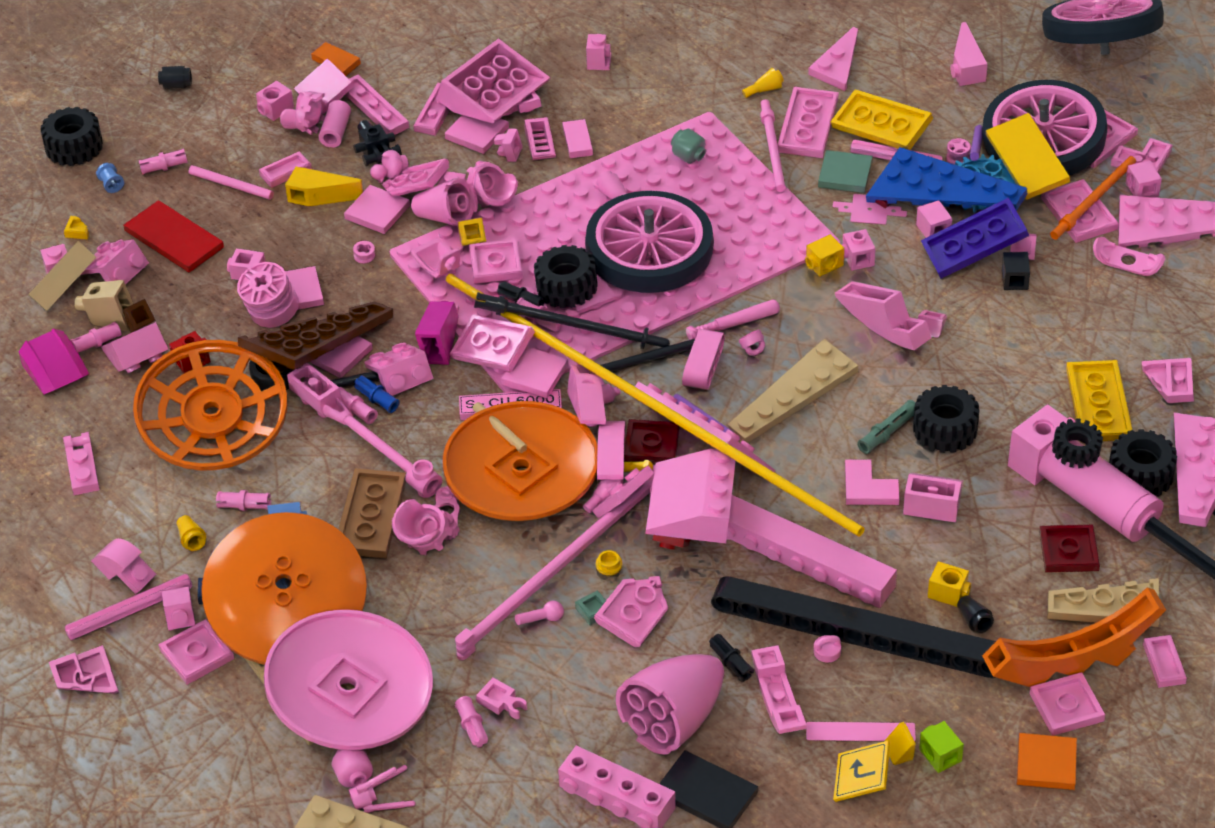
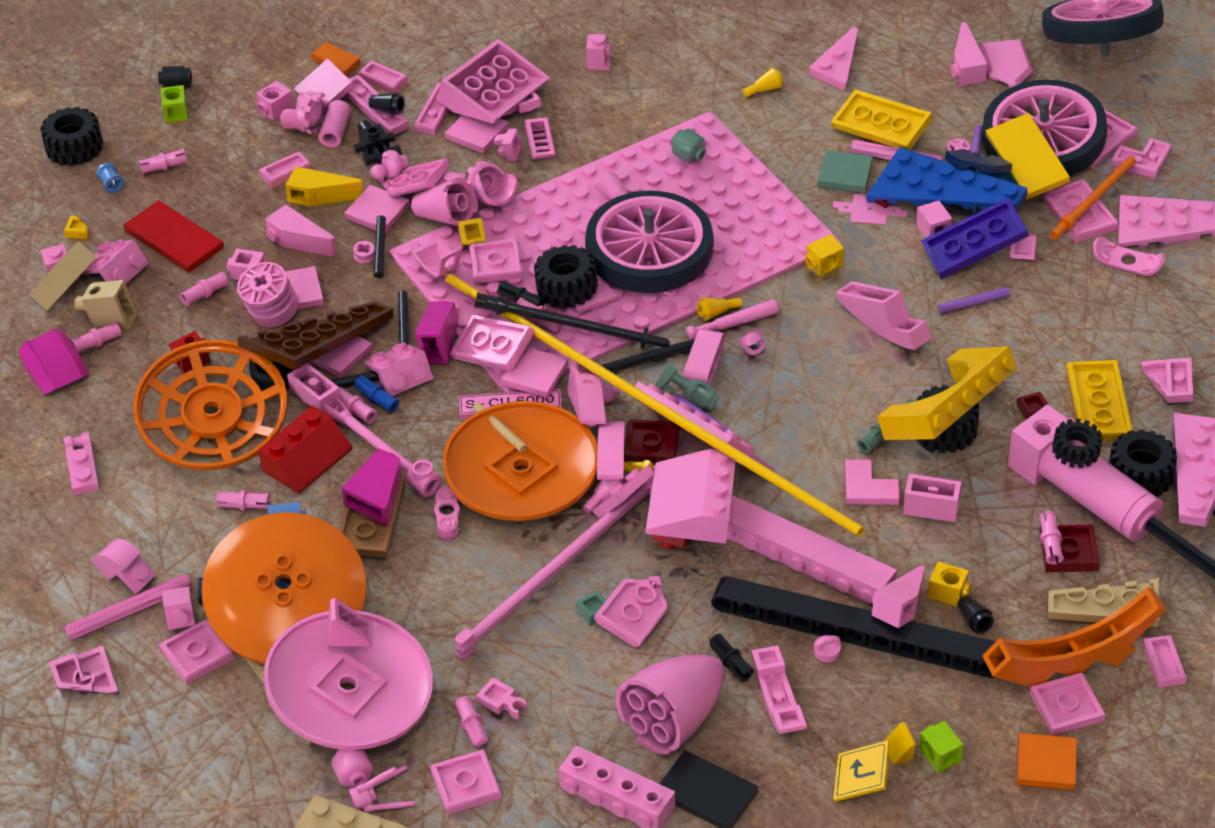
bright pink slope [101,322,168,373] -> none
reddish brown slope [122,299,156,332] -> none
yellow cone [176,515,206,551] -> none
bright pink bar [189,165,274,200] -> none
bright pink hair [392,499,453,555] -> none
bright pink bar [515,601,564,625] -> none
bright pink tile [562,119,593,158] -> none
yellow plate [596,550,622,576] -> none
tan wing [728,339,858,443] -> none
bright pink bar [760,99,786,192] -> none
bright pink tile [777,87,839,158] -> none
bright pink sticker [806,722,916,741] -> none
bright pink brick [841,229,875,271] -> none
bright pink slope [918,310,947,338] -> none
black brick [1001,252,1030,290] -> none
bright pink brick [1126,161,1162,197] -> none
none -> lime brick [161,85,188,123]
none -> bright pink pin [180,272,229,306]
none -> red slope [258,405,353,494]
none -> bright pink slope [265,205,337,257]
none -> bright pink slope [328,597,372,647]
none -> dark pink slope [341,448,402,526]
none -> bright pink tile [358,60,408,93]
none -> black cone [369,93,405,116]
none -> black bar [374,215,386,278]
none -> black bar [398,290,409,345]
none -> bright pink tile [429,749,502,815]
none -> sand green piece [654,364,721,412]
none -> yellow cone [697,297,742,321]
none -> bright pink slope [871,565,925,628]
none -> yellow arch [877,346,1017,440]
none -> medium lavender bar [937,287,1010,314]
none -> dark blue tile [945,149,1012,175]
none -> bright pink tile [979,39,1033,88]
none -> dark red tile [1016,392,1048,420]
none -> bright pink pin [1039,511,1064,564]

